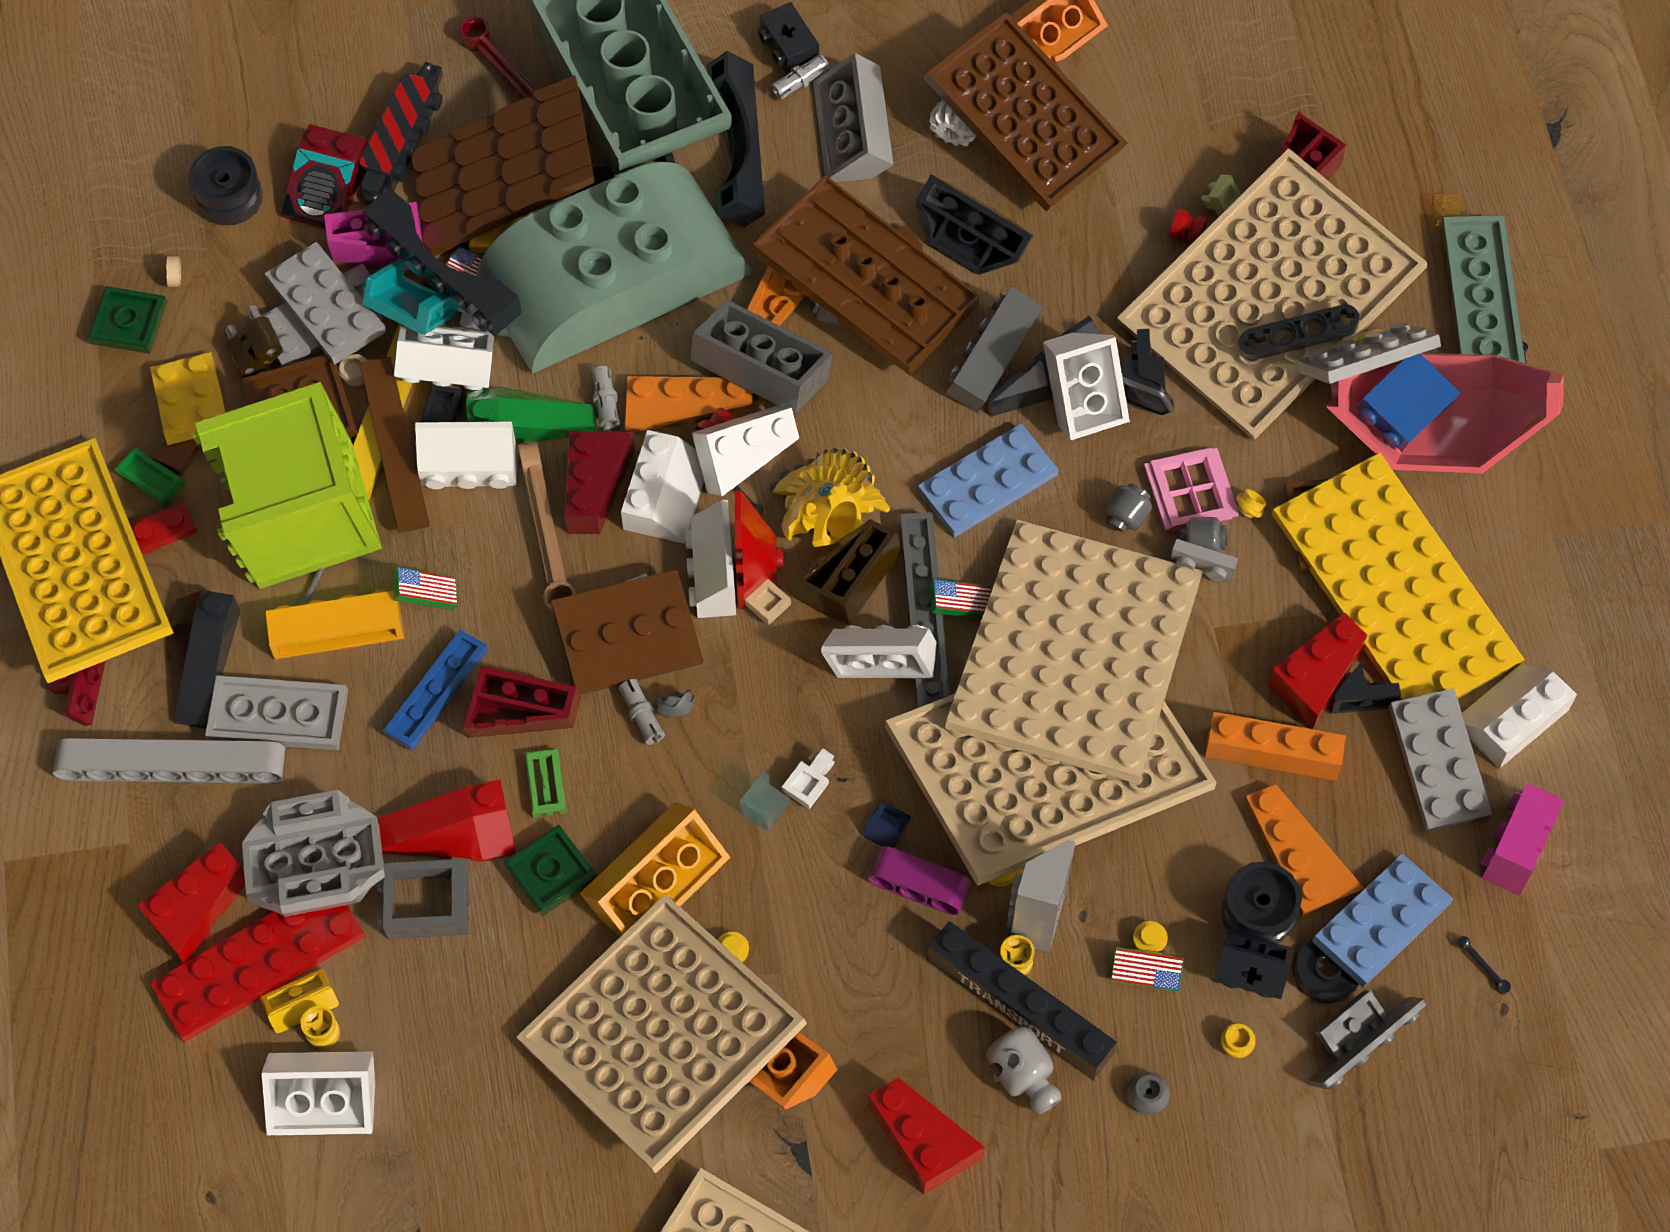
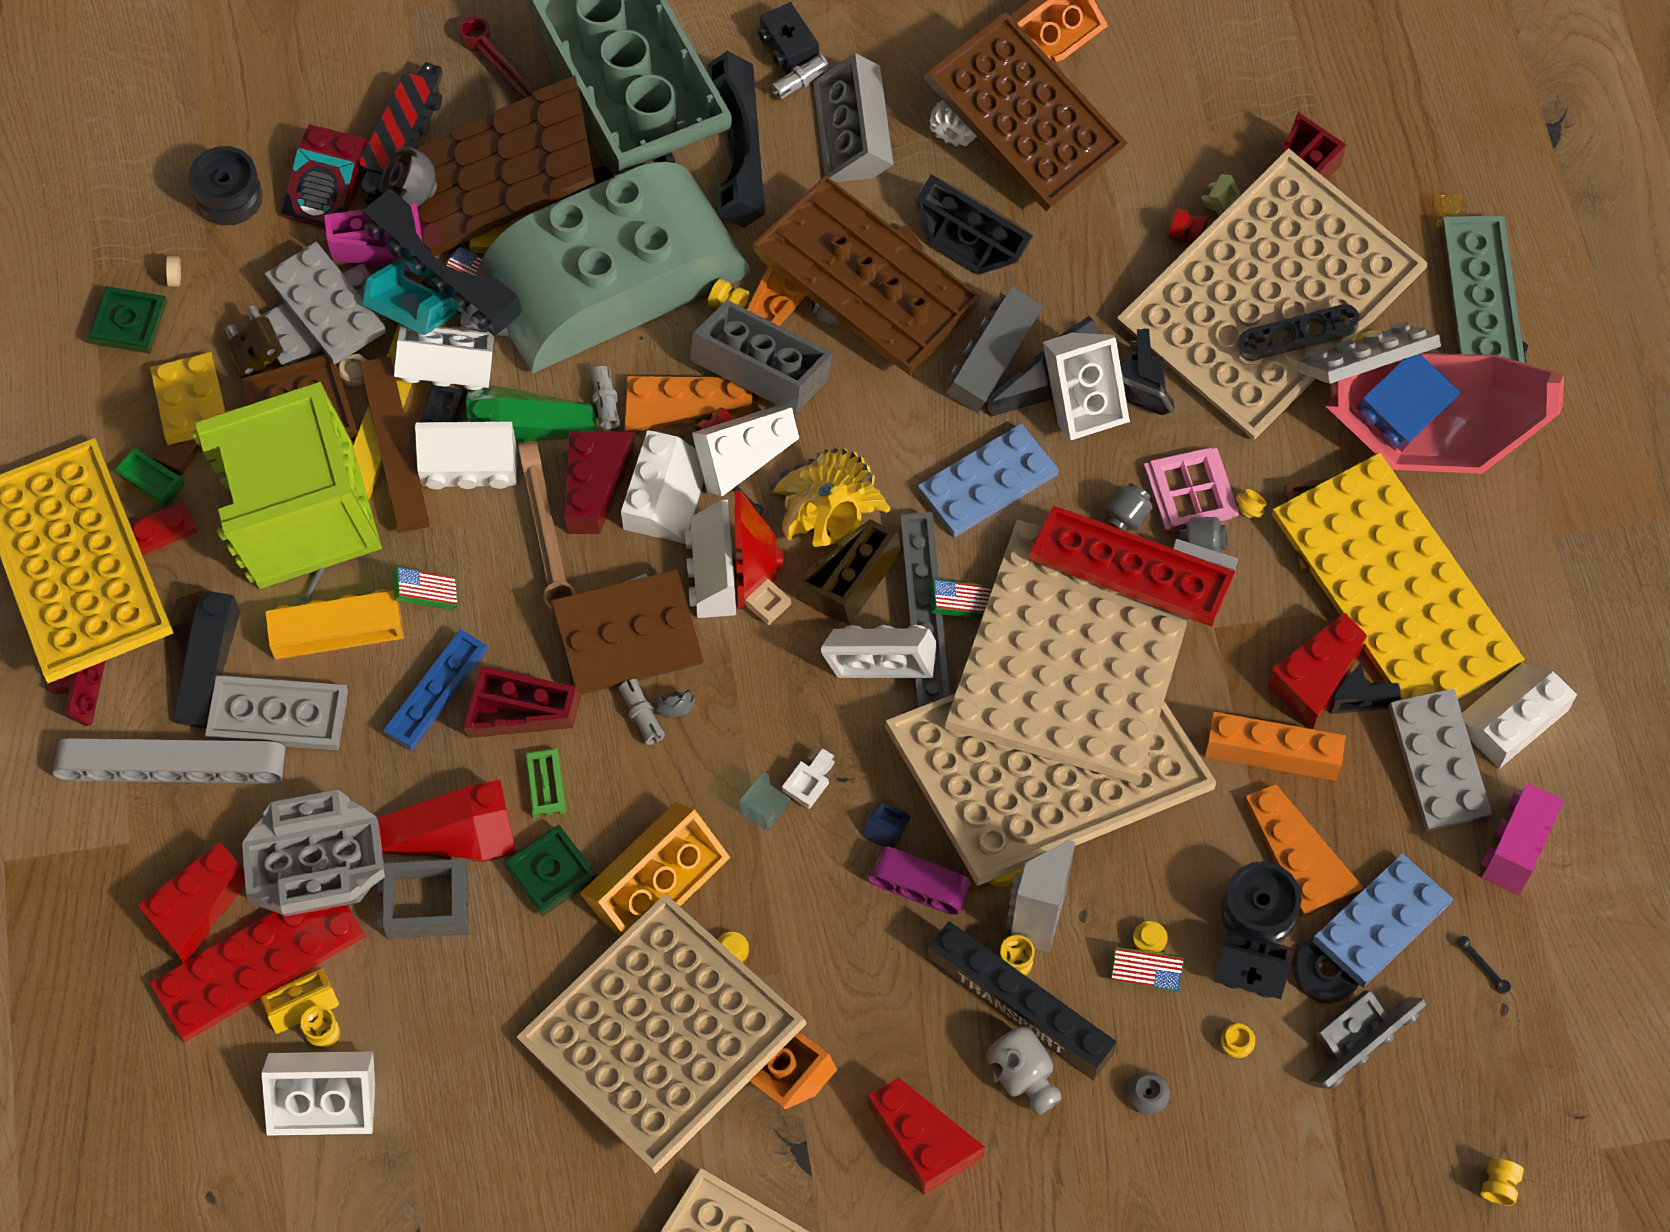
none -> dark grey cylinder [379,145,437,207]
none -> yellow wheel [708,278,749,310]
none -> red plate [1029,505,1235,627]
none -> yellow wheel [1481,1158,1524,1206]

